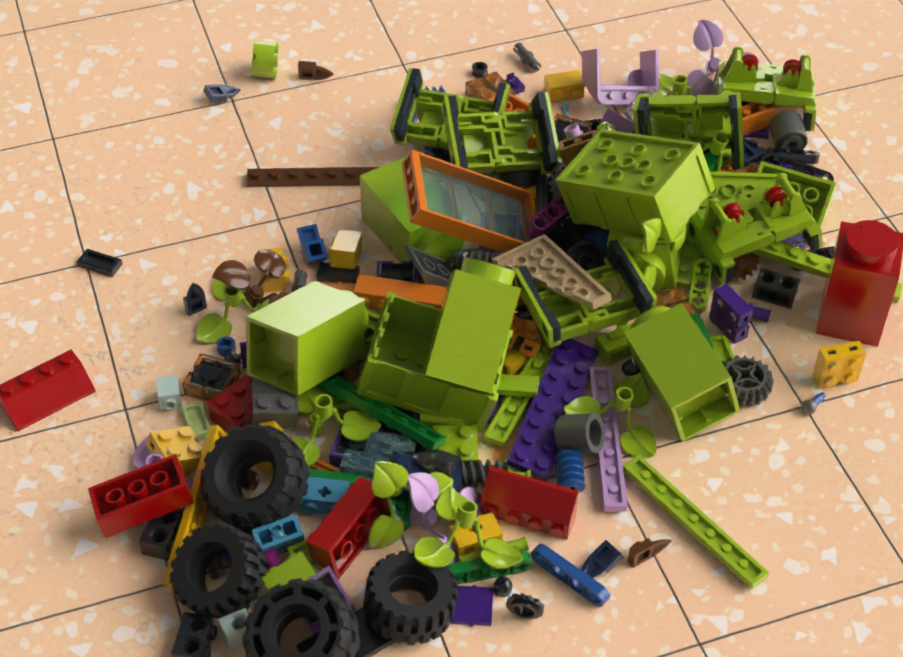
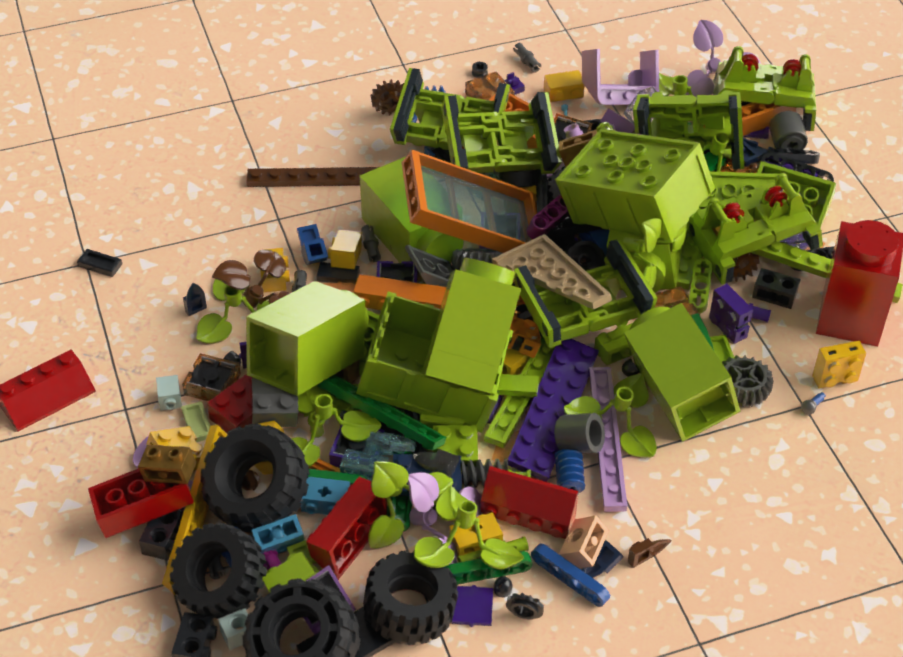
dark blue plate [203,84,240,102] -> none
blue bush [216,336,236,357] -> none
lime brick [251,41,279,79] -> none
reddish brown plate [298,61,334,80] -> none
lime plate [623,455,769,590] -> none
none -> pearl gold brick [138,445,197,484]
none -> dark grey pin [361,225,381,262]
none -> reddish brown gear [370,79,404,115]
none -> light nougat brick [559,515,609,569]

